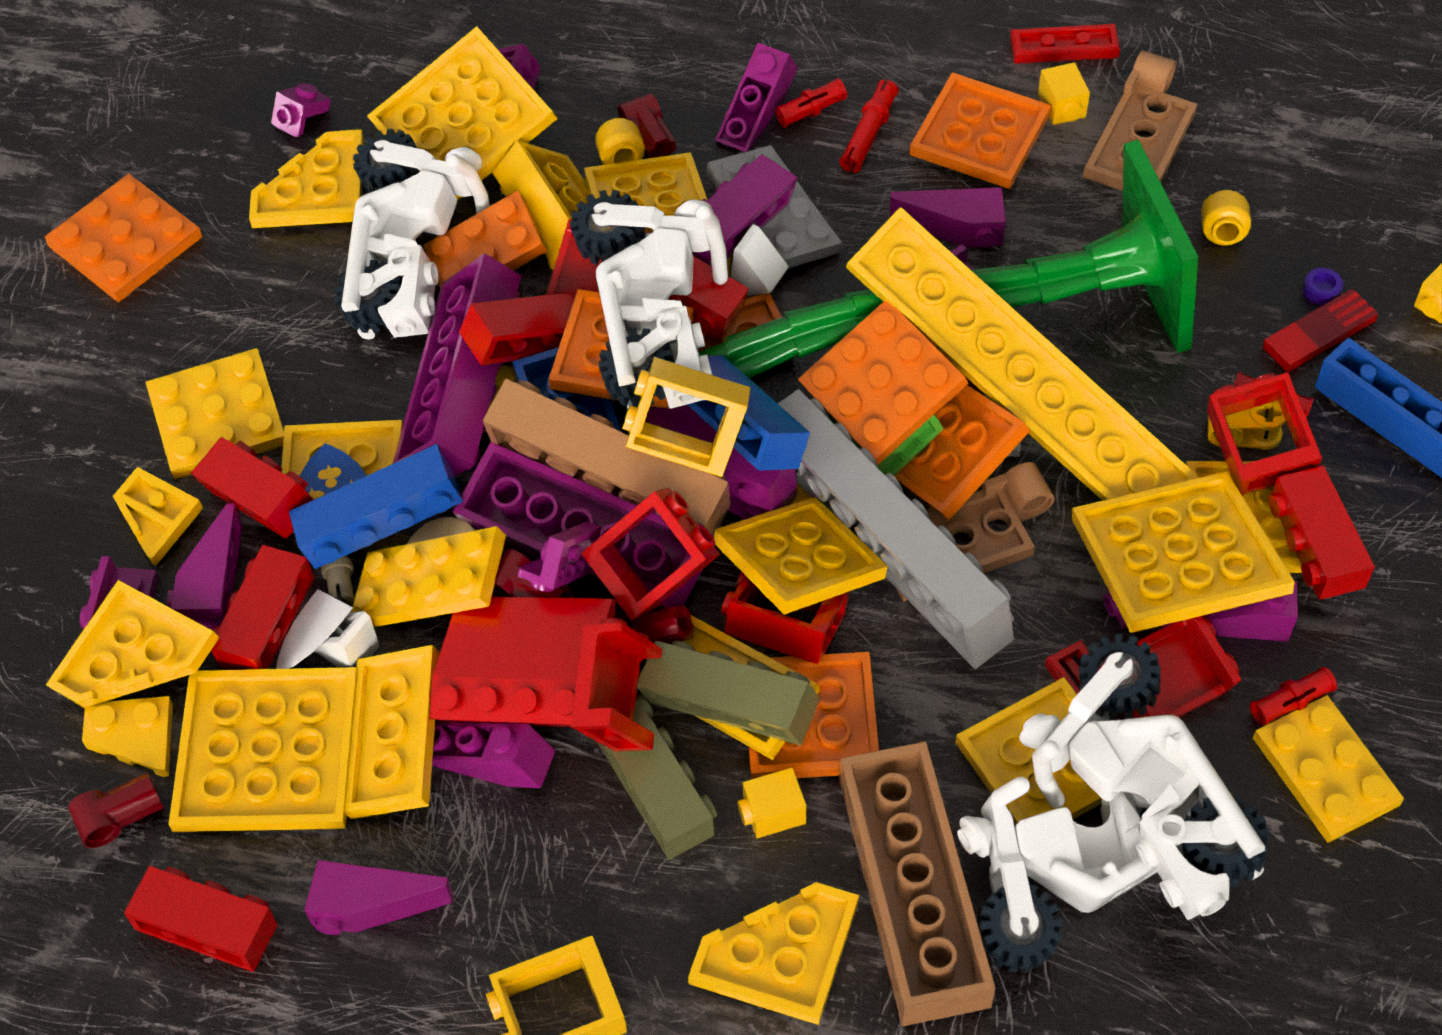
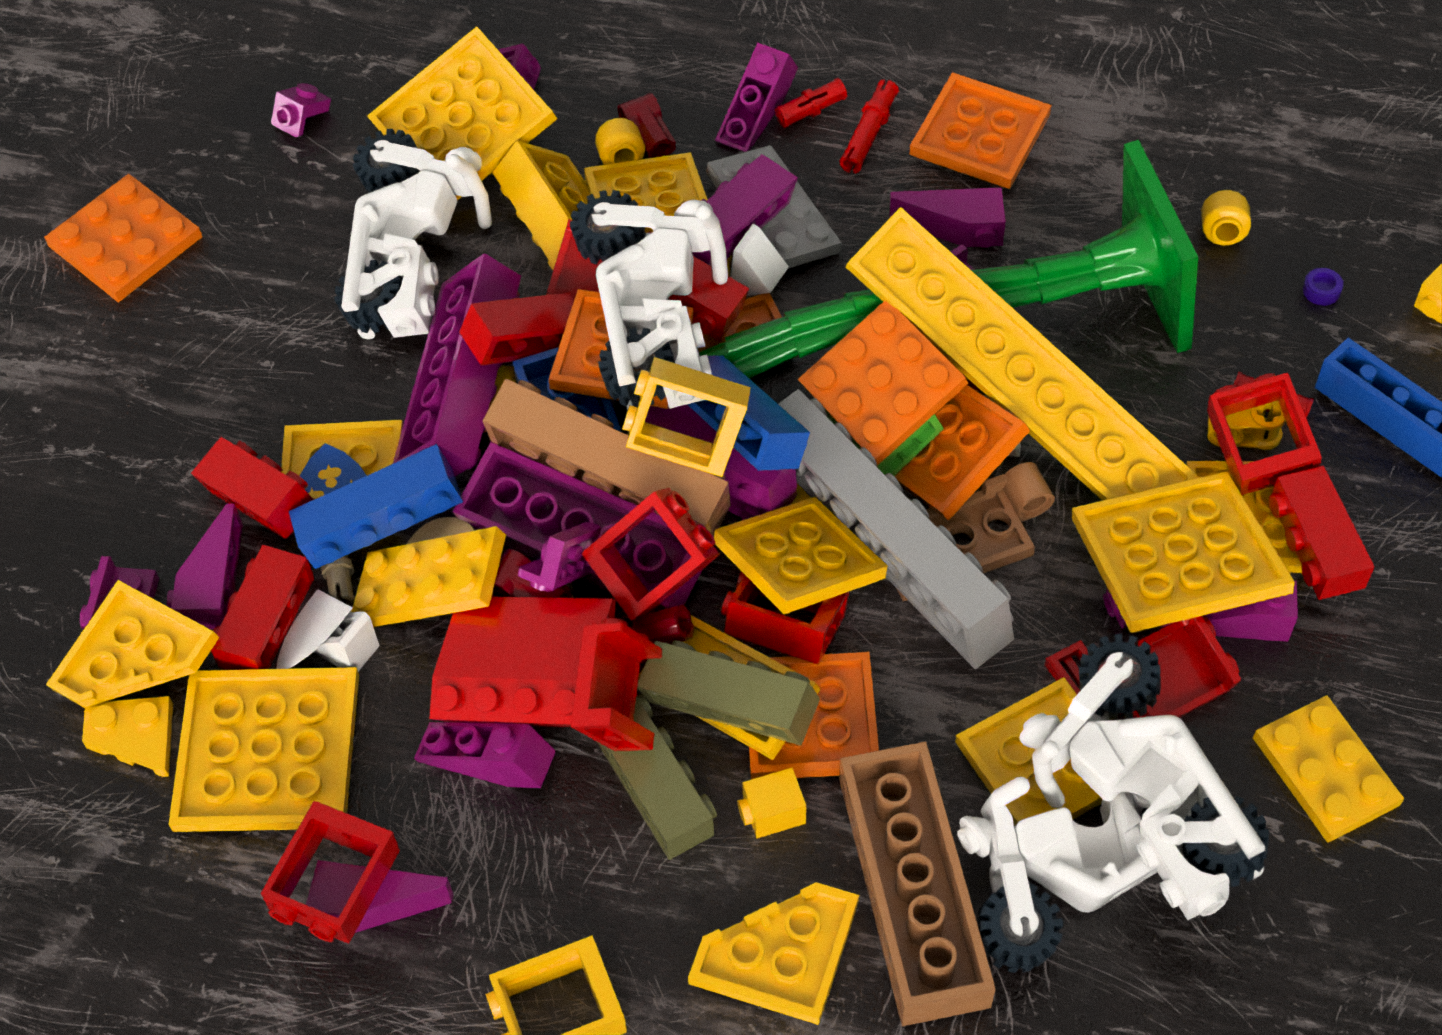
dark red piece [68,773,164,848] -> none
yellow wing [113,467,203,566] -> none
red brick [124,866,278,972] -> none
yellow plate [146,348,284,480] -> none
yellow plate [249,129,364,228] -> none
yellow plate [344,645,440,819] -> none
orange plate [423,190,547,289] -> none
red tile [1010,24,1120,64] -> none
yellow brick [1038,62,1090,125] -> none
medium nougat hinge [1083,50,1197,191] -> none
red pin [1250,666,1337,726] -> none
tile [1262,288,1378,372] -> none
none -> red window [261,800,400,944]

